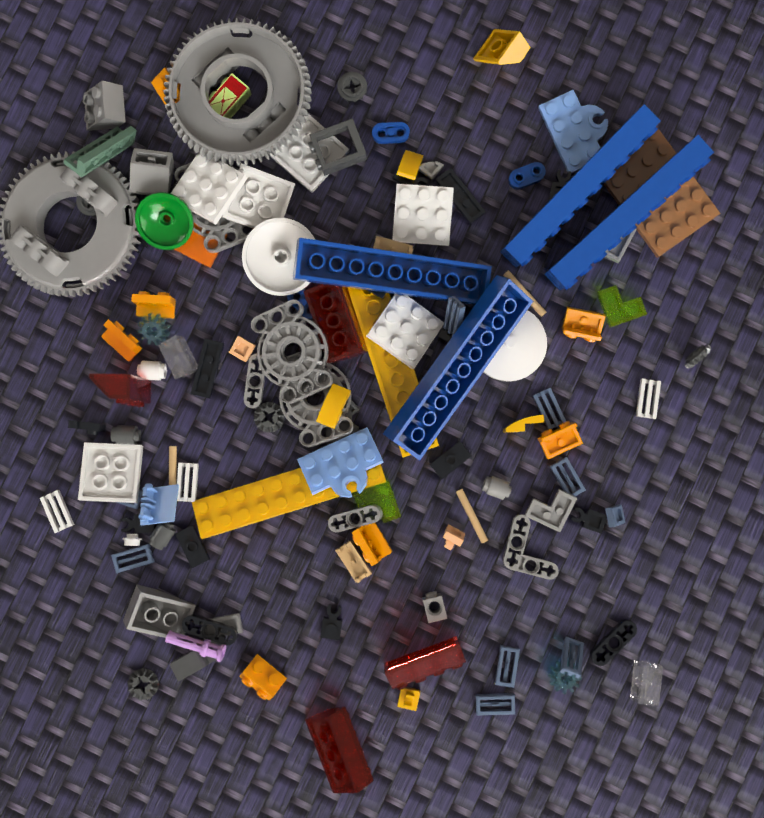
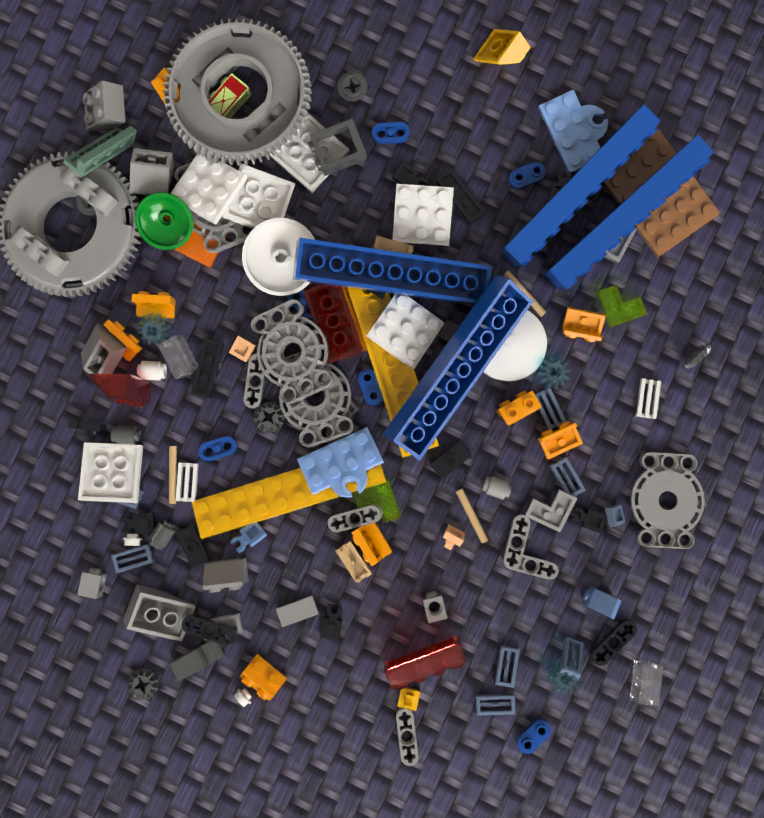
white tile [40,490,74,533] -> none
light blue hinge [138,483,179,525] -> none
lavender pin [165,630,226,662] -> none
clear red slope [305,706,374,793] -> none
yellow slope [316,383,351,429] -> none
yellow slope [396,150,424,180] -> none
light grey tile [418,161,444,181] -> none
sand blue tile [443,296,466,336] -> none
yellow slope [503,415,544,433] -> none
none -> light grey brick [77,568,107,599]
none -> light grey slope [81,323,127,381]
none -> blue plate [198,436,237,461]
none -> light grey slope [203,557,249,593]
none -> medium blue plate [230,522,267,553]
none -> white plate [234,688,252,707]
none -> light grey tile [276,595,319,627]
none -> blue plate [358,369,383,406]
none -> light grey beam [396,707,418,766]
none -> light orange bracket [496,390,541,426]
none -> blue plate [516,718,551,754]
none -> clear light blue gear [537,356,570,389]
none -> medium blue slope [583,586,621,619]
none -> light grey piece [630,452,705,549]

